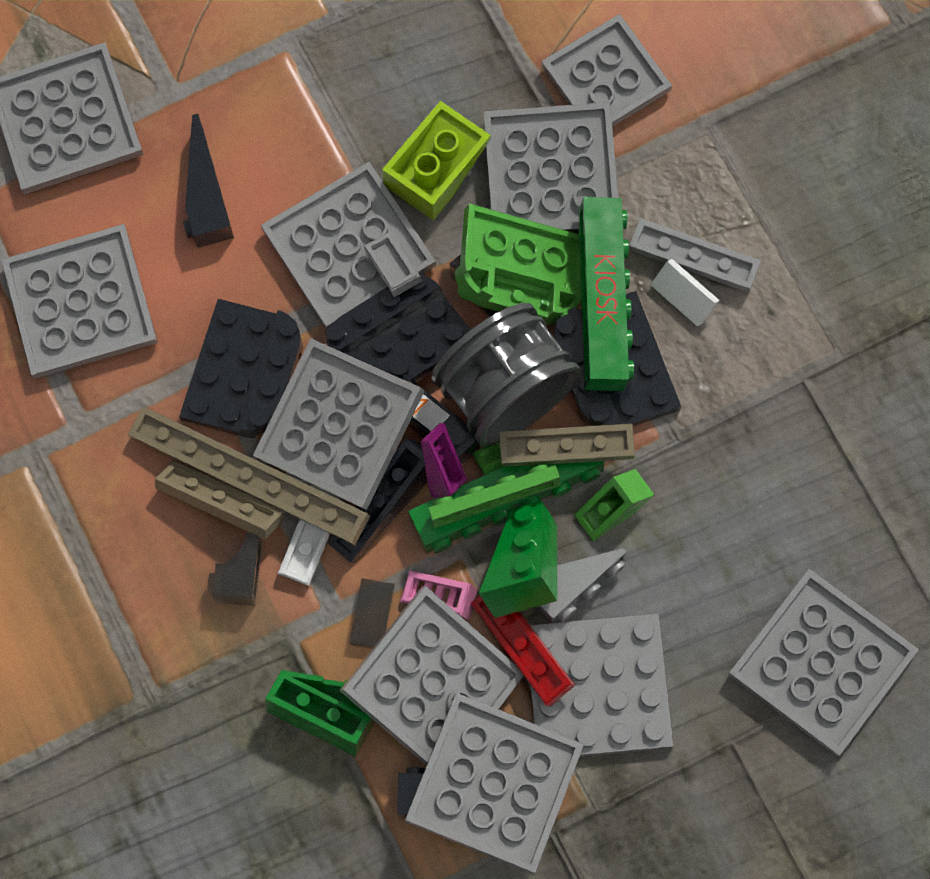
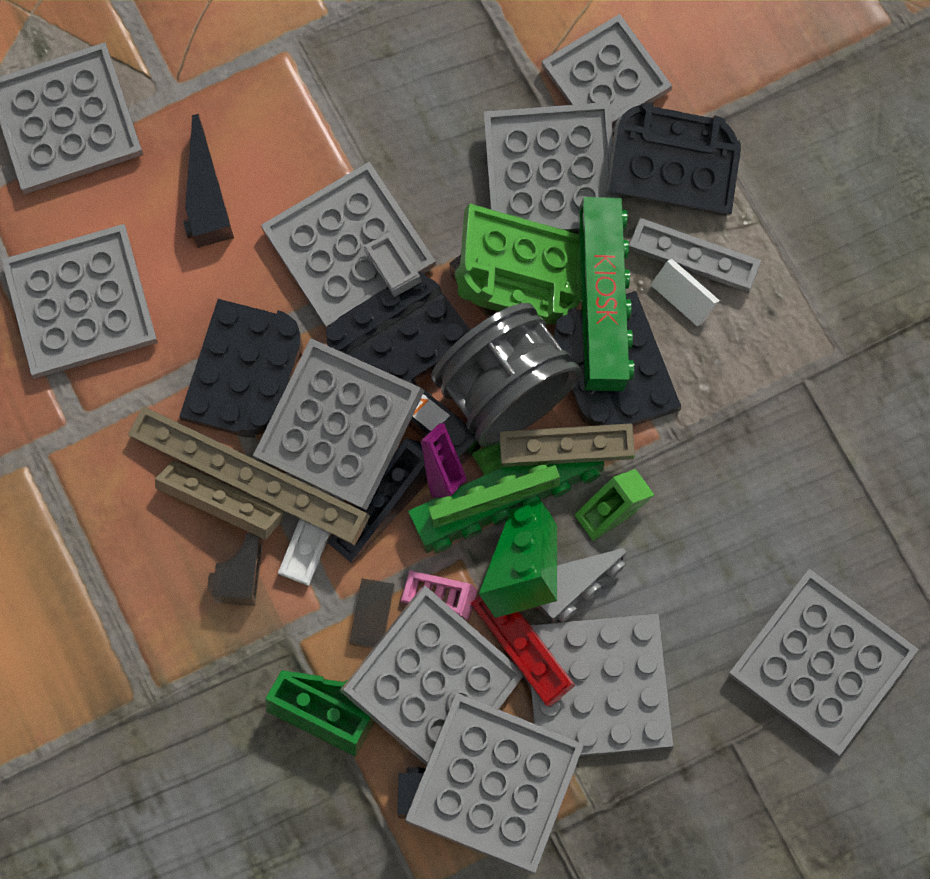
lime slope [382,101,491,220] -> none
none -> black plate [606,103,741,216]

